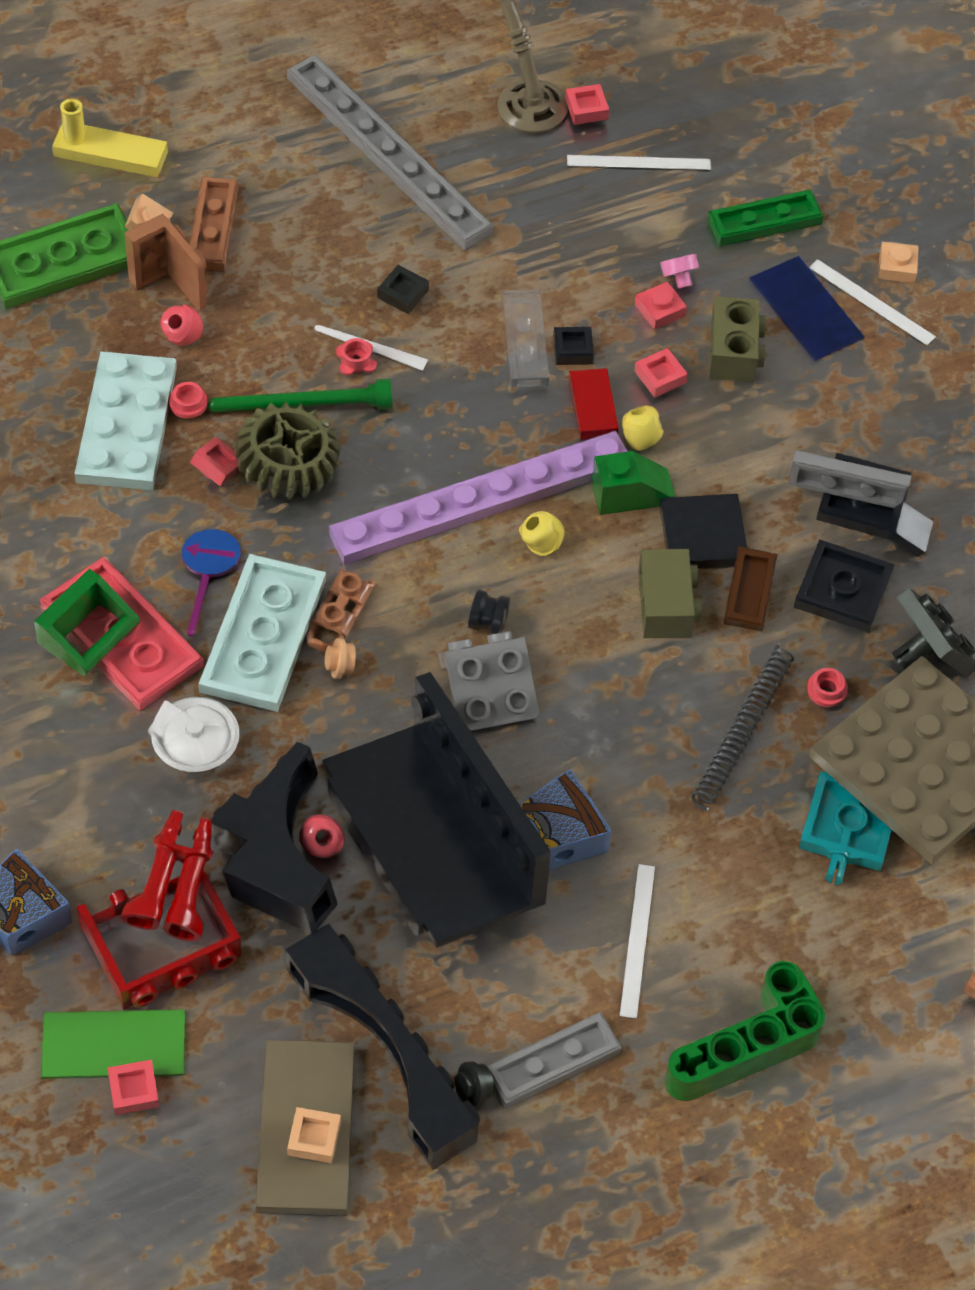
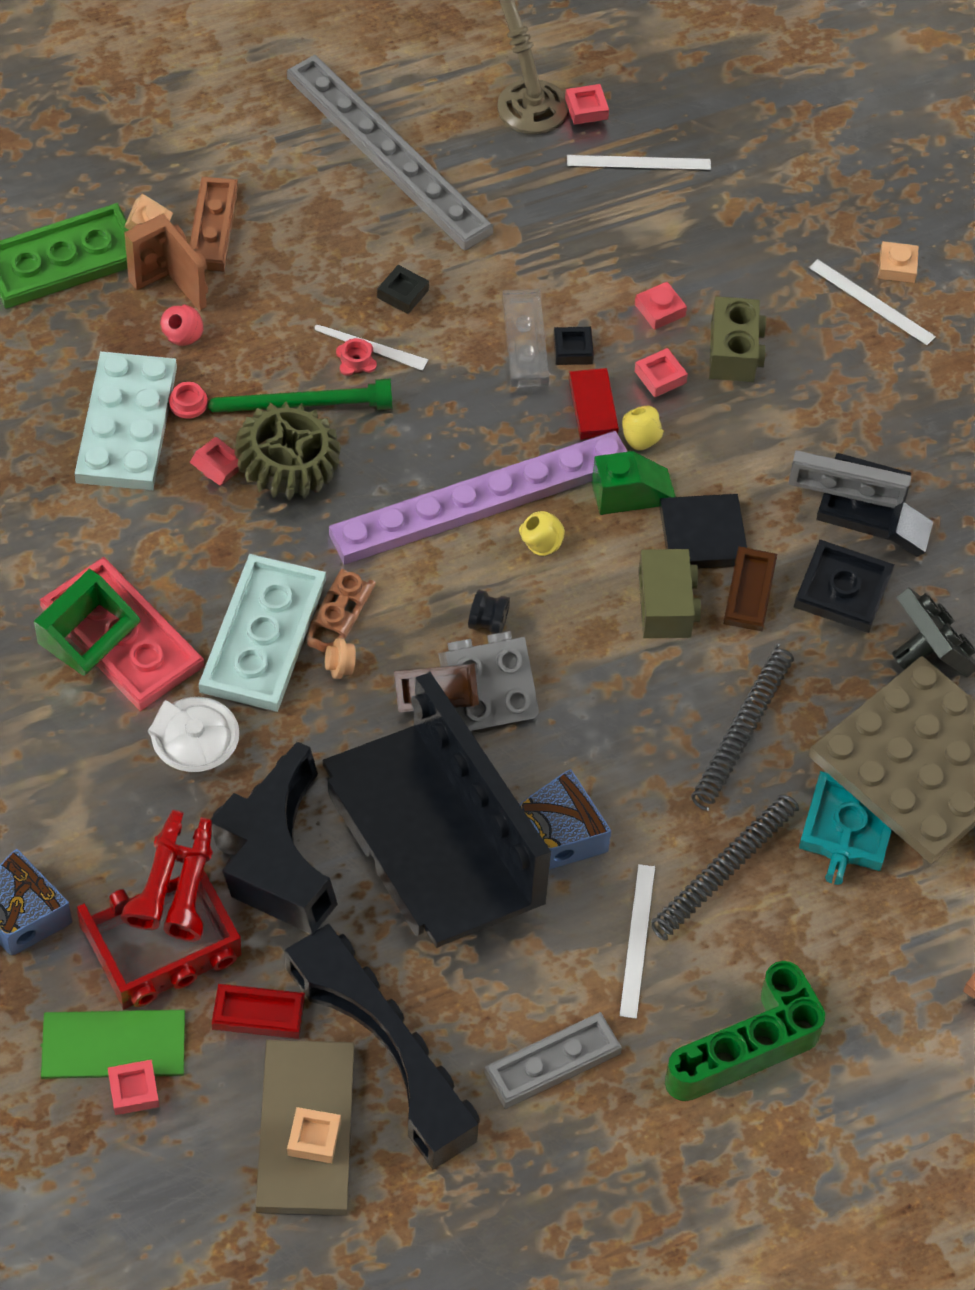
light yellow piece [52,99,168,178] -> none
blue piece [182,529,241,636] -> none
coral piece [299,814,345,858] -> none
pearl dark grey plate [454,1061,494,1106] -> none
bright pink tile [660,253,700,289] -> none
green tile [707,189,823,246] -> none
clear blue piece [749,256,865,361] -> none
coral plate [807,668,848,707] -> none
none -> red tile [212,984,305,1039]
none -> reddish brown tile [394,664,479,712]
none -> dark grey piece [651,795,799,940]

